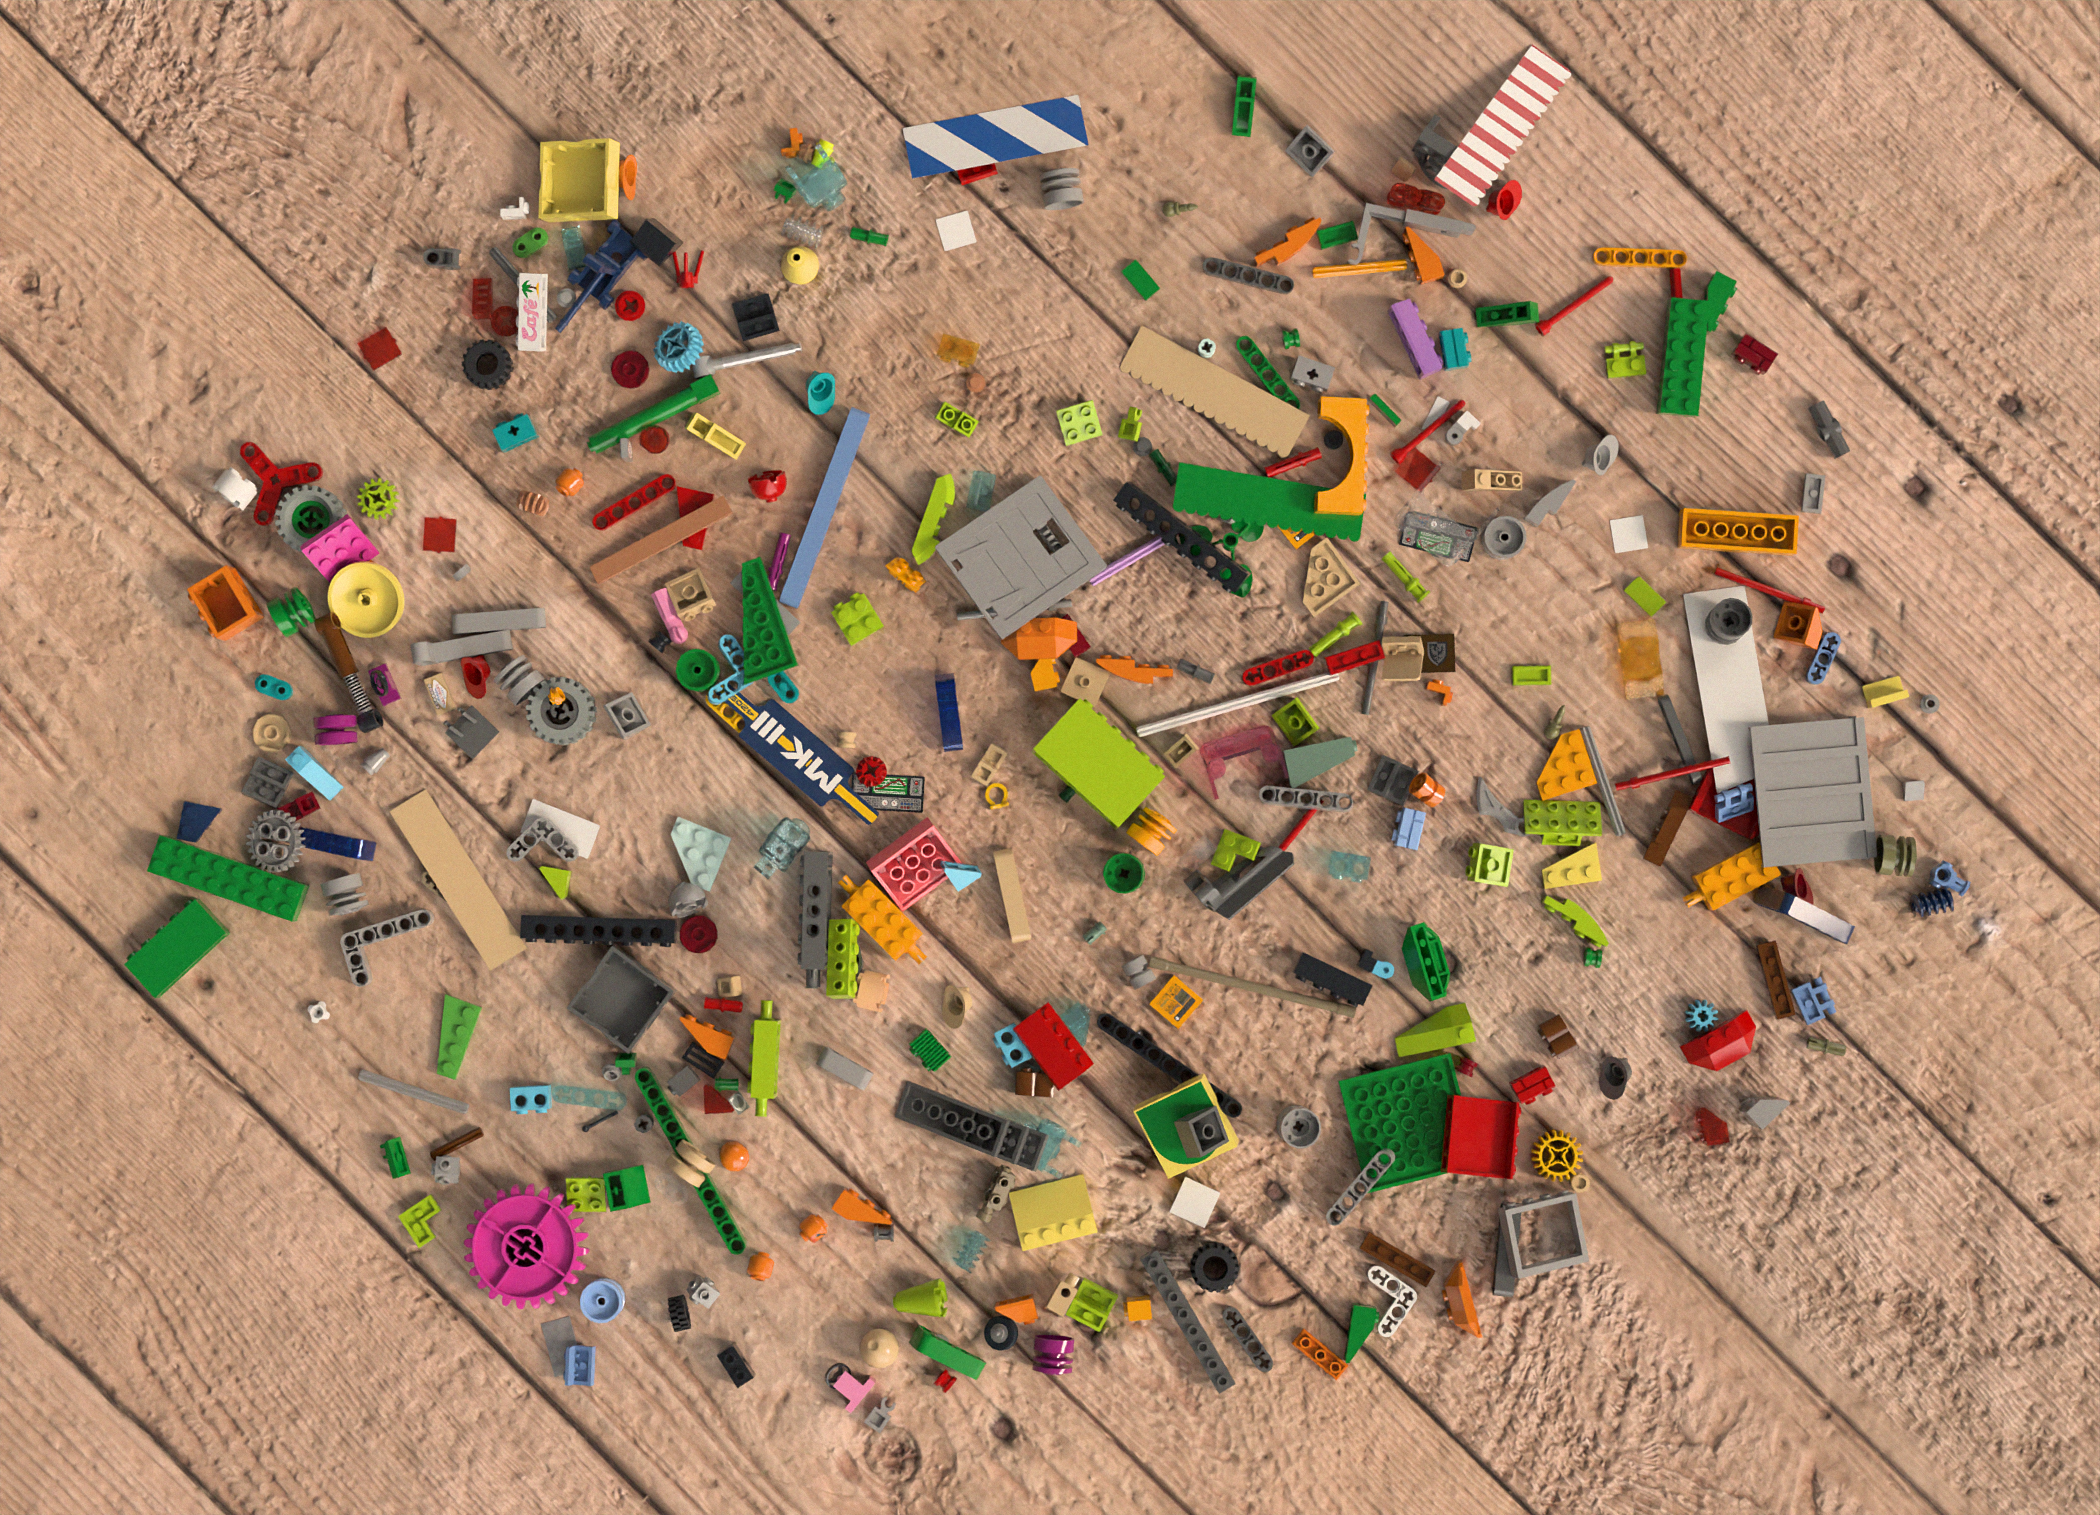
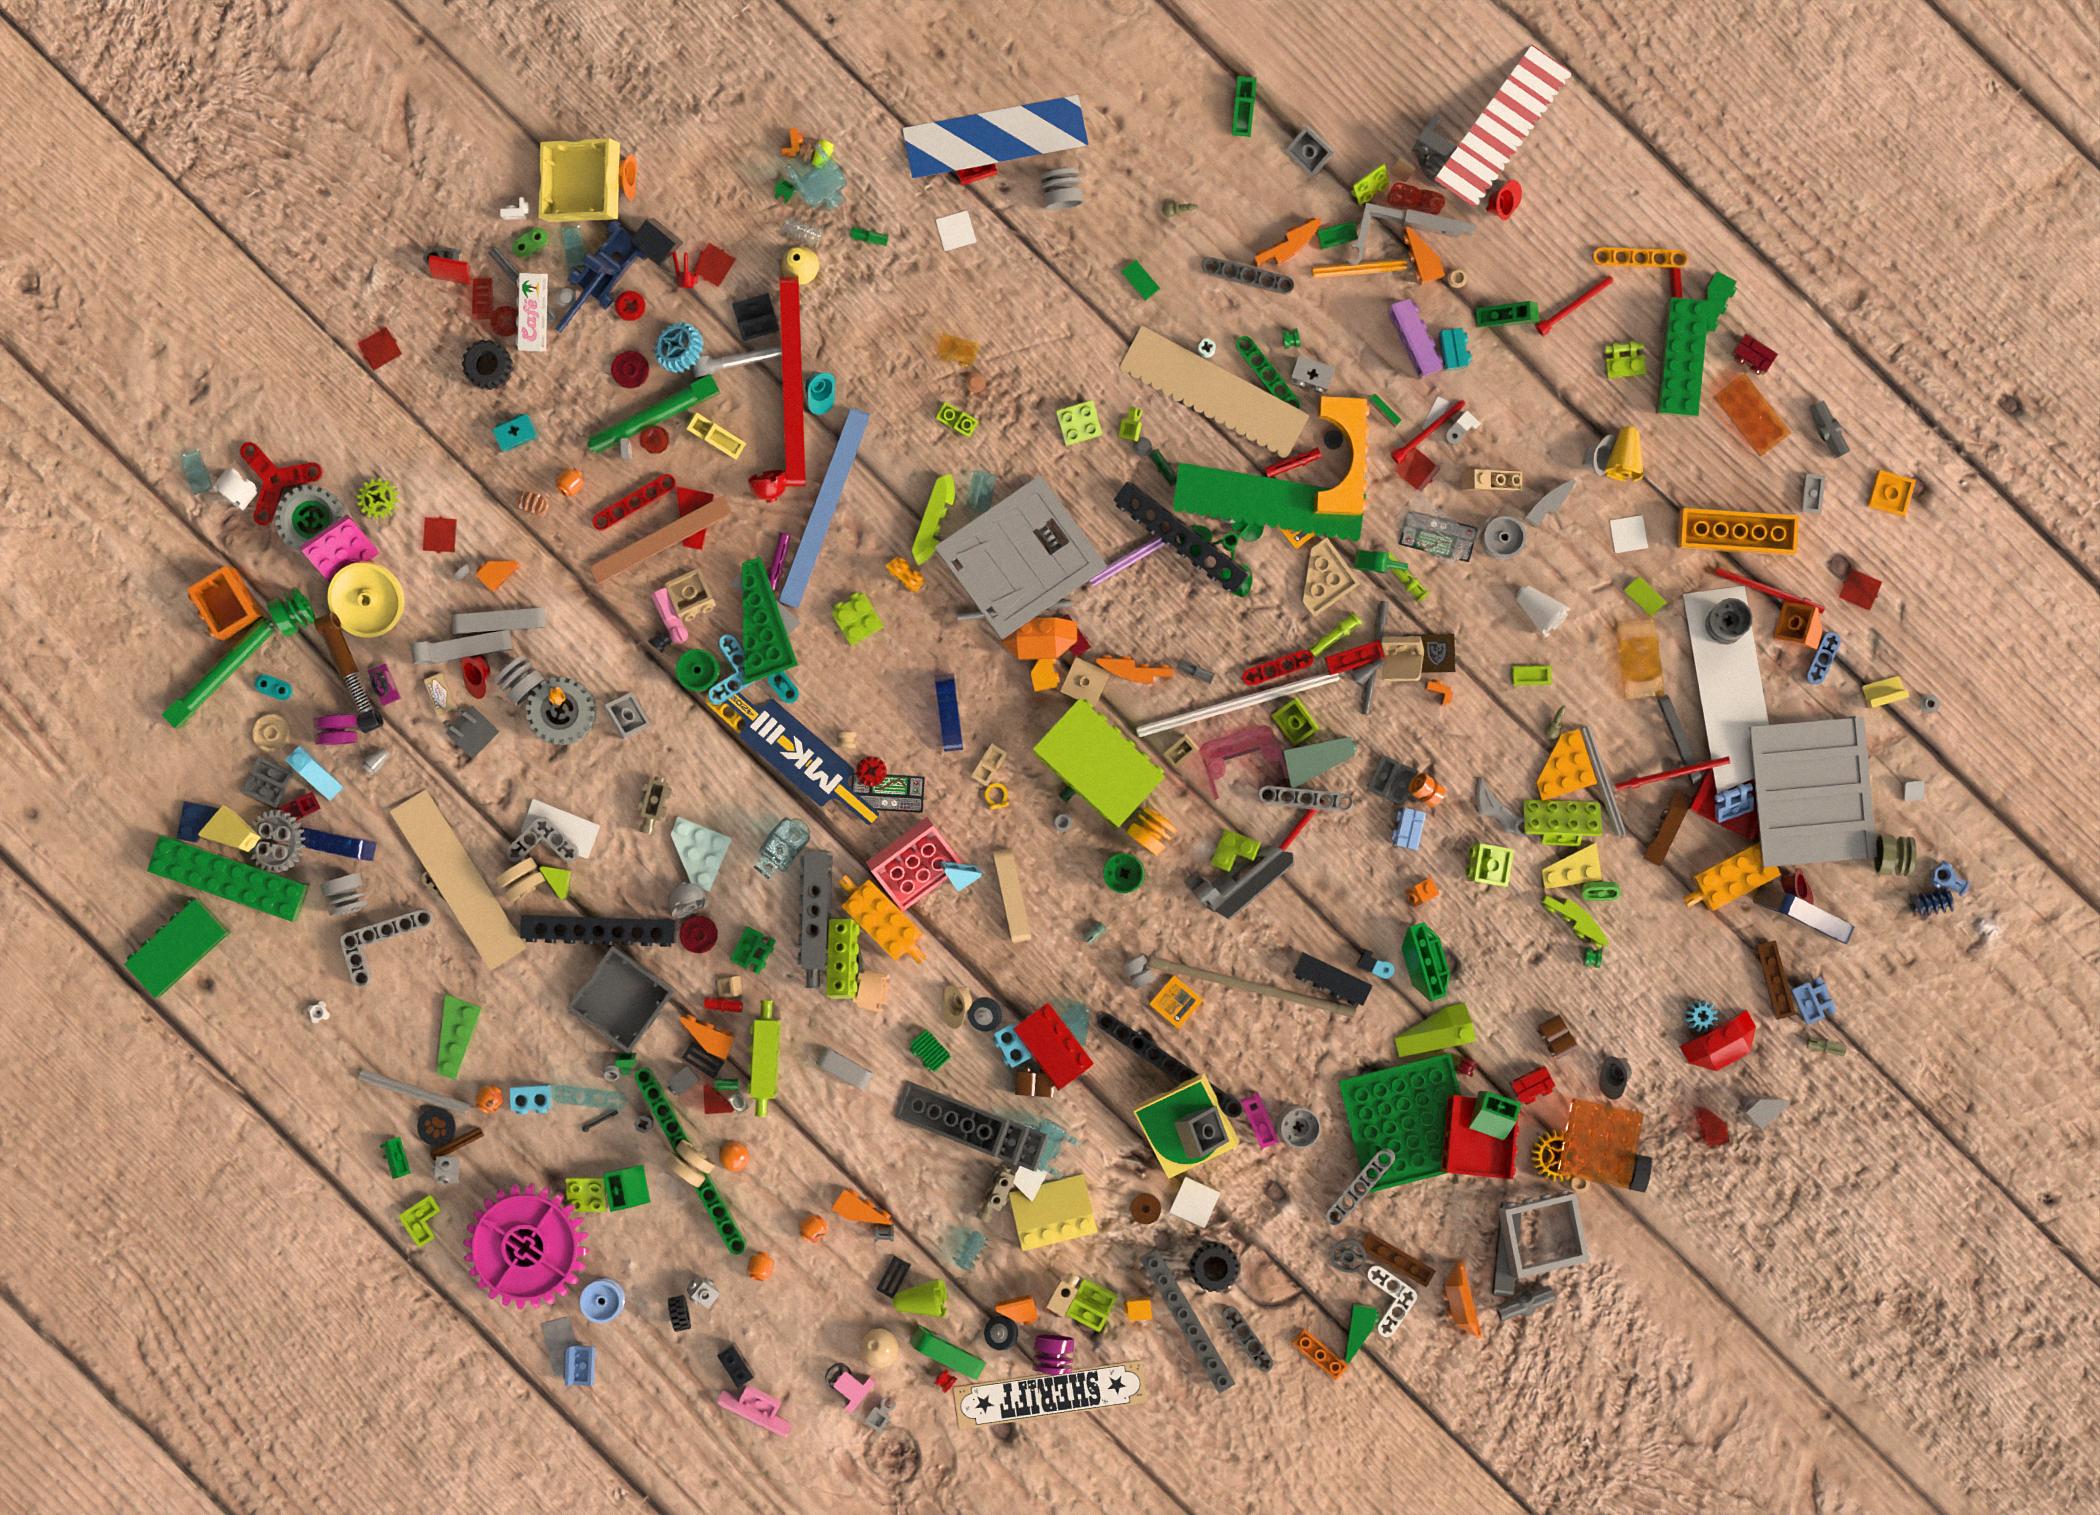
clear light blue brick [1328,851,1371,883] -> none
none -> green brick [162,617,275,729]
none -> clear light blue slope [180,450,213,495]
none -> light yellow slope [198,805,261,852]
none -> black tile [417,1107,456,1146]
none -> red slope [429,255,472,285]
none -> orange slope [475,561,521,592]
none -> orange head [475,1084,504,1114]
none -> tan wheel [495,857,546,902]
none -> dark tan brick [638,776,672,835]
none -> clear red piece [692,242,736,288]
none -> bright pink bracket [717,1384,792,1437]
none -> green plate [730,926,776,975]
none -> red beam [779,277,806,487]
none -> black tile [876,1255,911,1299]
none -> sticker [953,1360,1148,1429]
none -> black wheel [967,997,1002,1032]
none -> white sticker [1013,1166,1048,1201]
none -> light grey plate [1053,813,1072,832]
none -> reddish brown piece [1130,1193,1161,1224]
none -> dark pink plate [1240,1092,1279,1149]
none -> dark grey wheel [1330,1239,1367,1273]
none -> lime hinge [1351,163,1390,205]
none -> dark grey cone [1352,657,1386,685]
none -> green beam [1353,550,1408,573]
none -> orange bracket [1405,877,1440,907]
none -> green slope [1468,1091,1522,1140]
none -> dark grey piece [1495,1286,1555,1321]
none -> white cone [1516,586,1570,637]
none -> clear orange plate [1557,1098,1644,1189]
none -> bright green plate [1581,882,1621,901]
none -> yellow cone [1604,426,1643,481]
none -> black tyre [1629,1154,1652,1193]
none -> clear orange plate [1713,372,1791,457]
none -> clear red piece [1839,568,1882,611]
none -> light orange tile [1867,470,1916,517]

